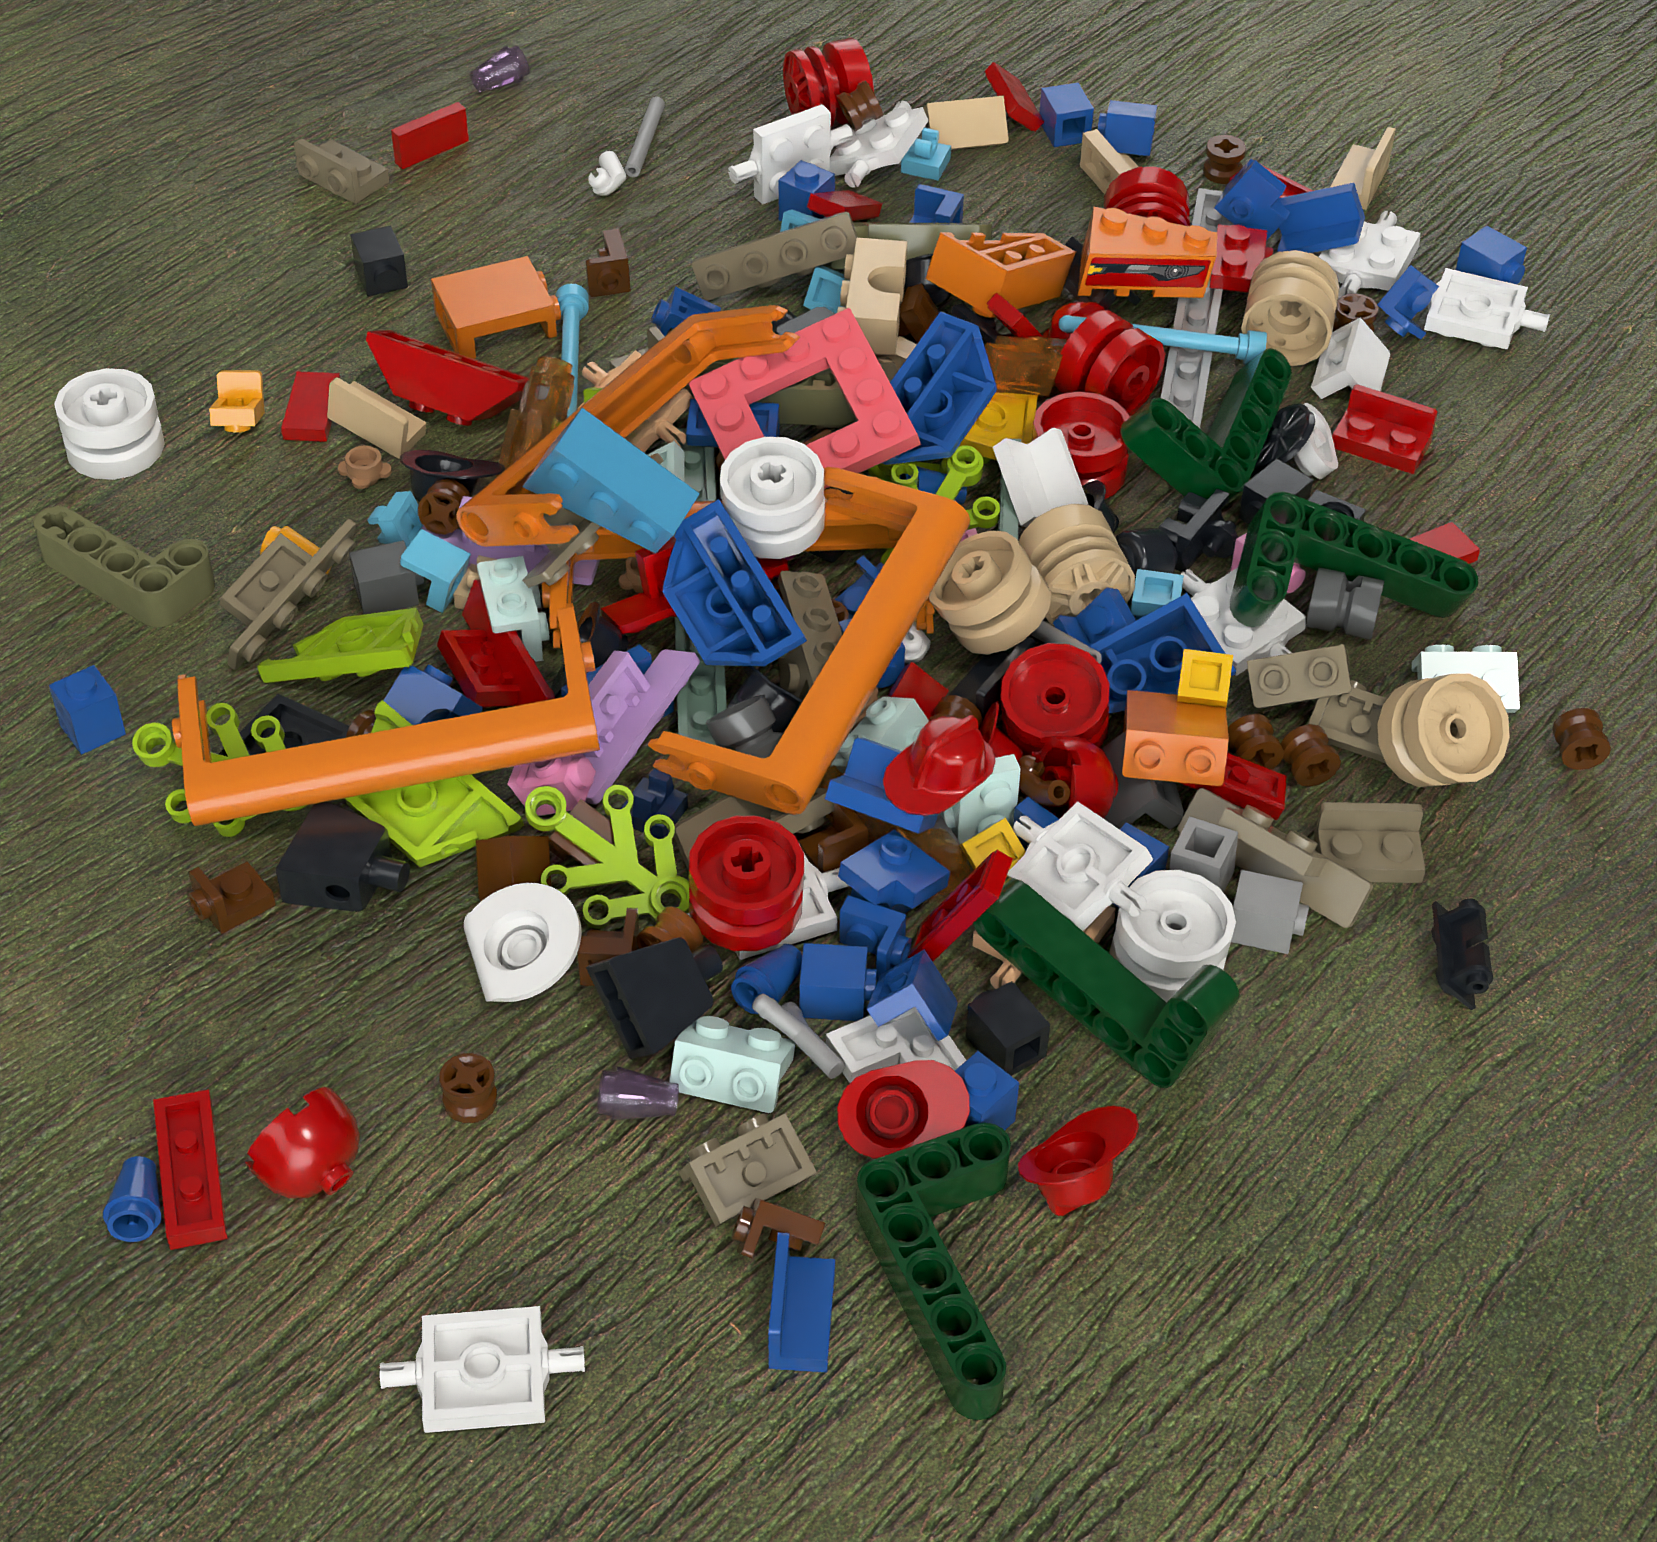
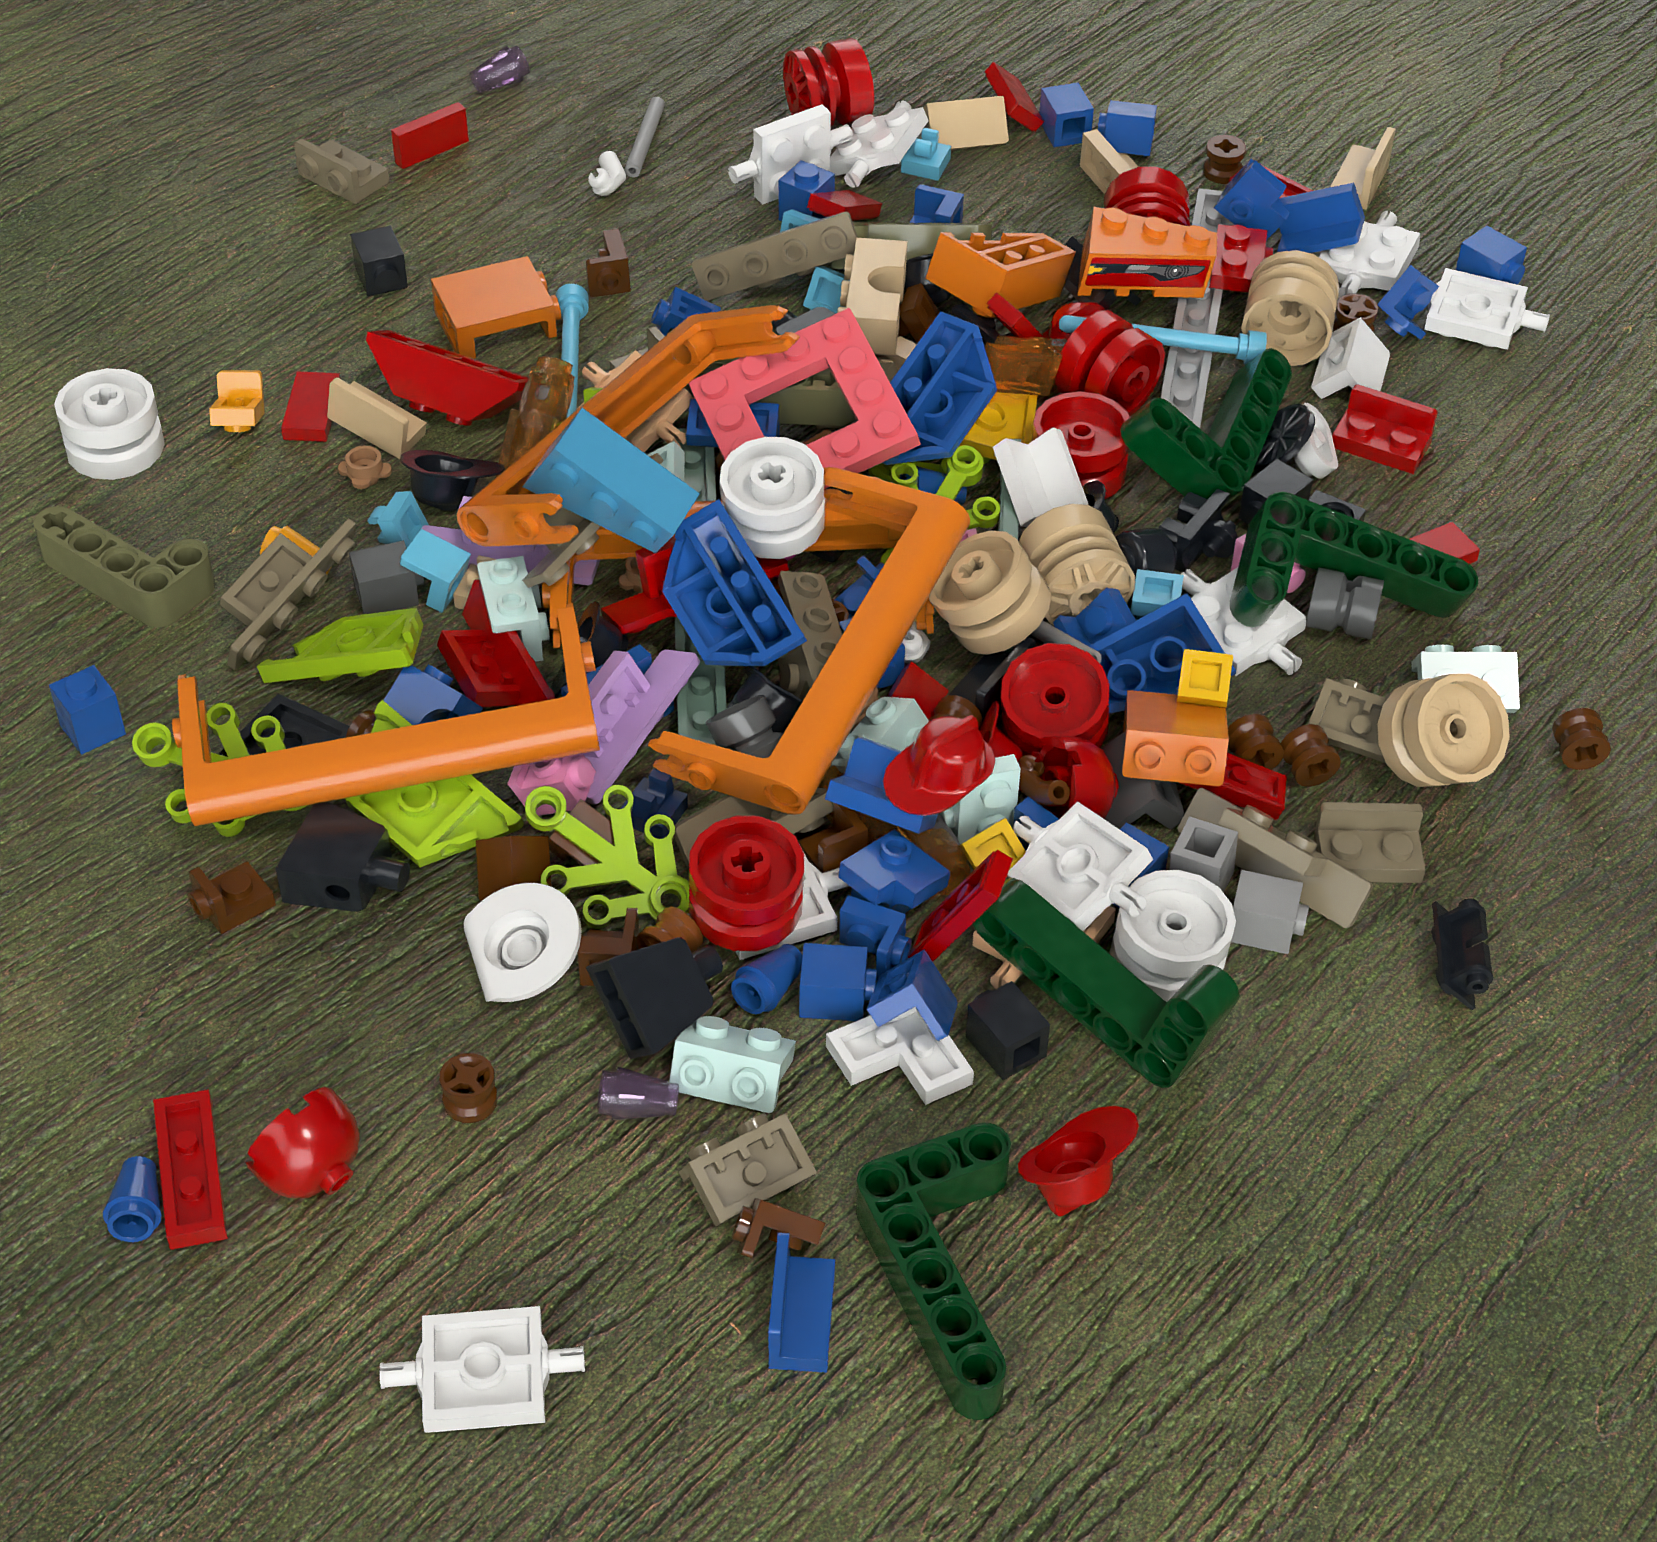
reddish brown wheel [418,479,470,535] -> none
light grey piece [752,994,845,1079] -> none
reddish brown wheel [837,80,883,132] -> none
red piece [837,1060,970,1159] -> none
blue brick [955,1051,1019,1131] -> none
dark tan bracket [1247,644,1352,709] -> none

